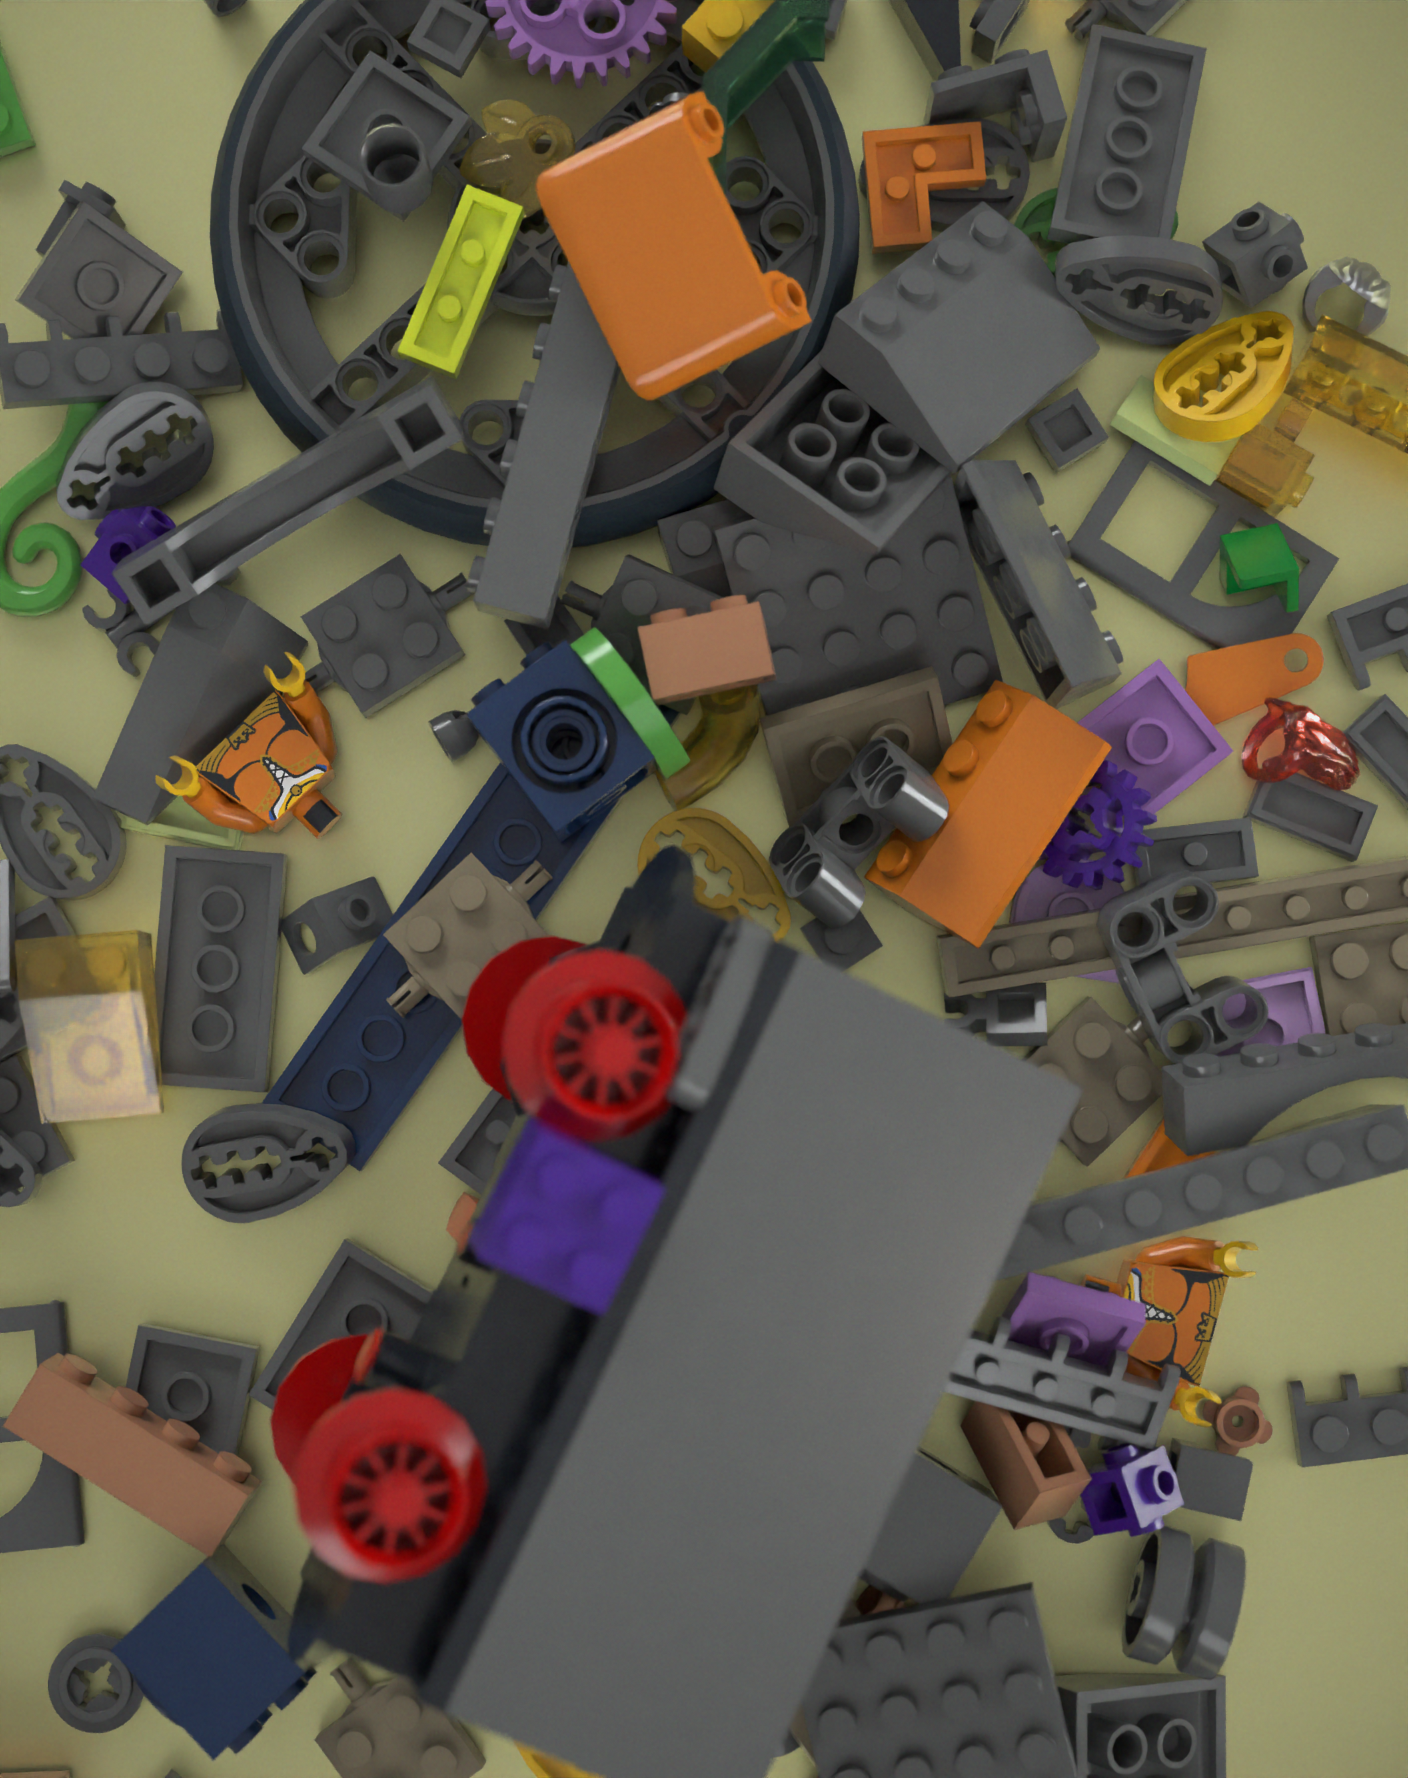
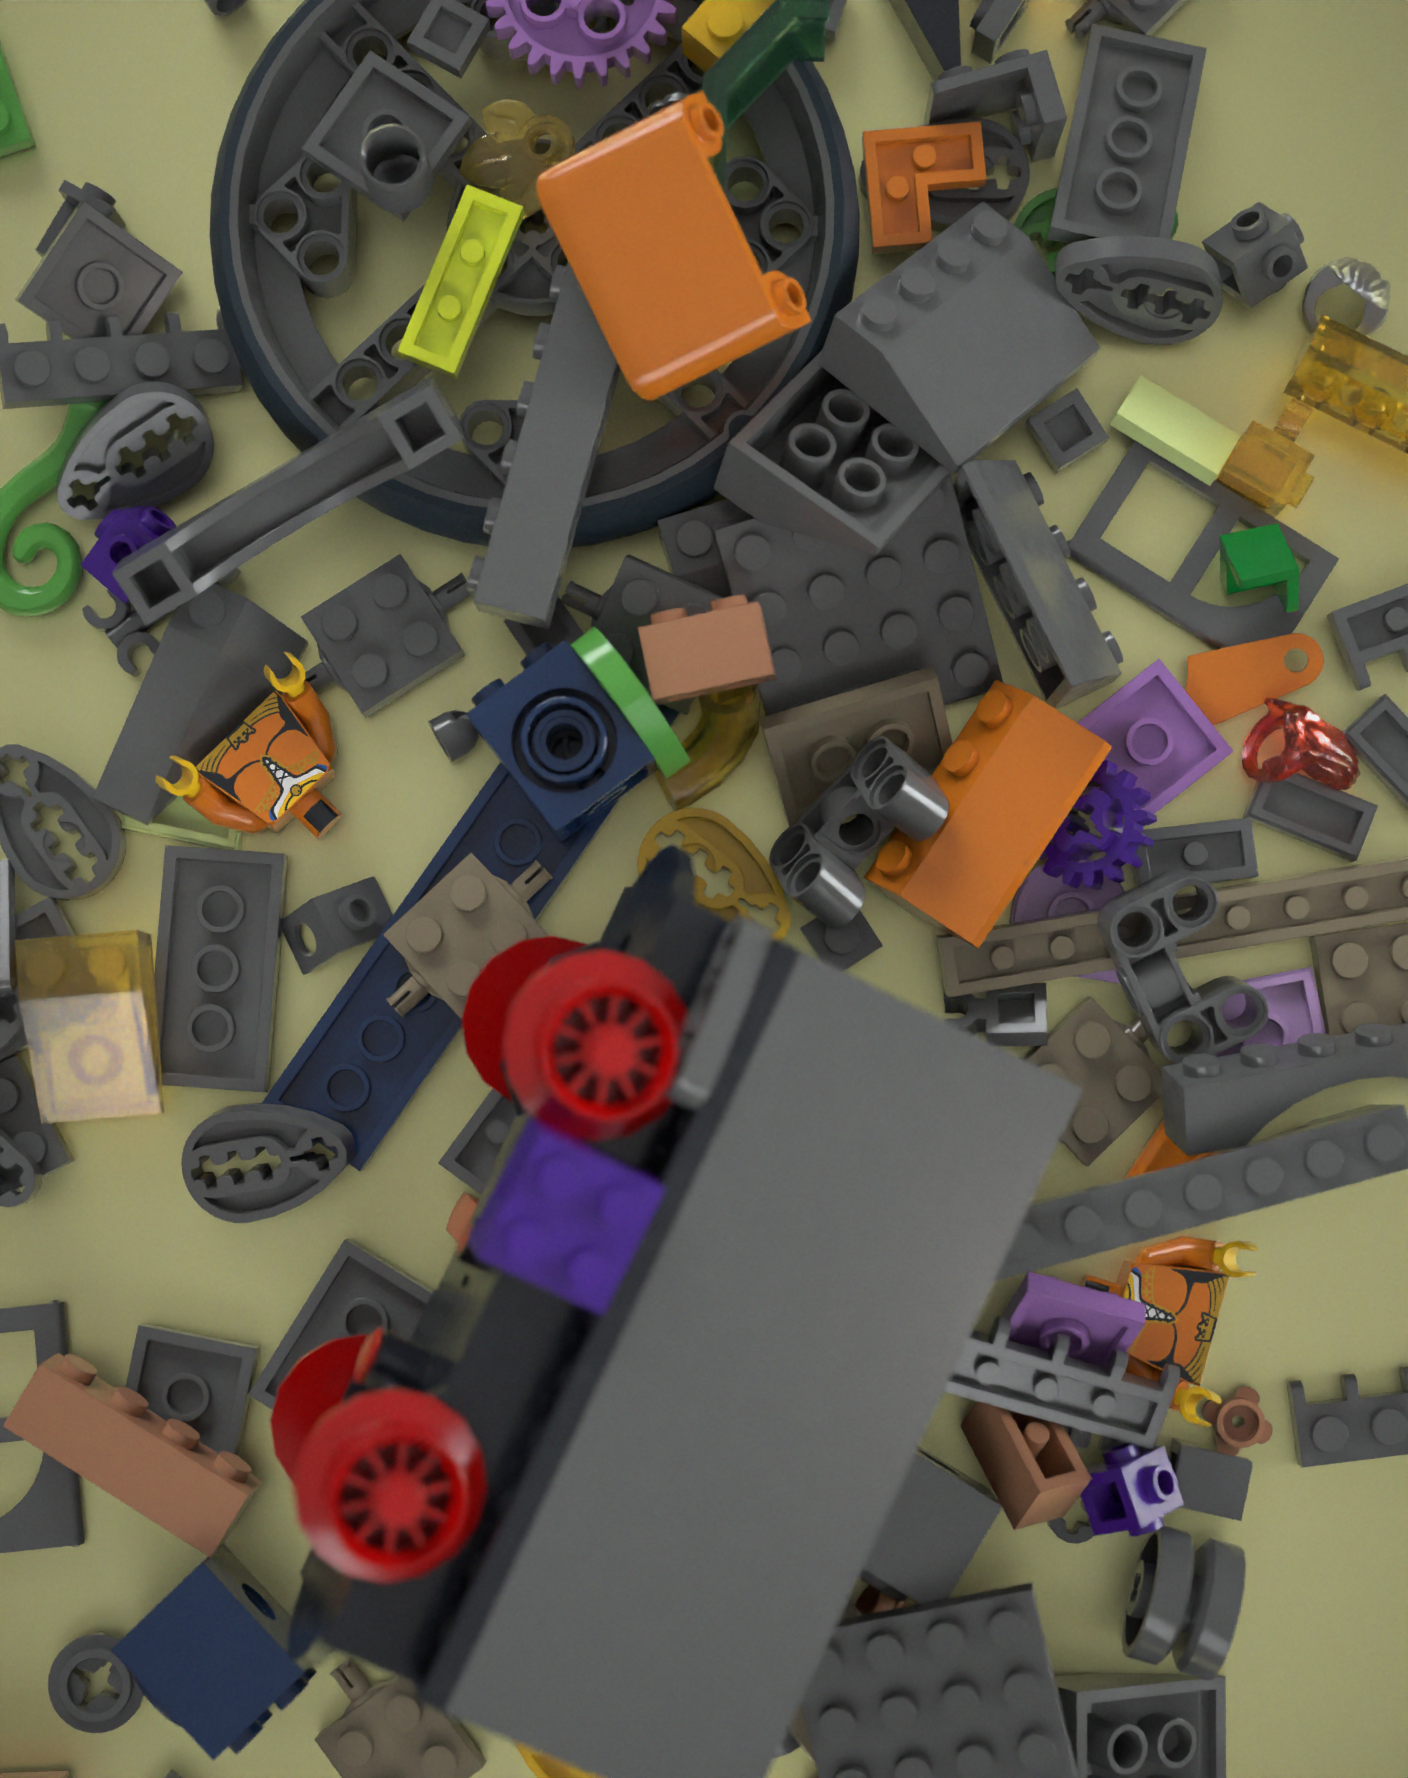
yellow piece [1153,311,1294,442] -> none

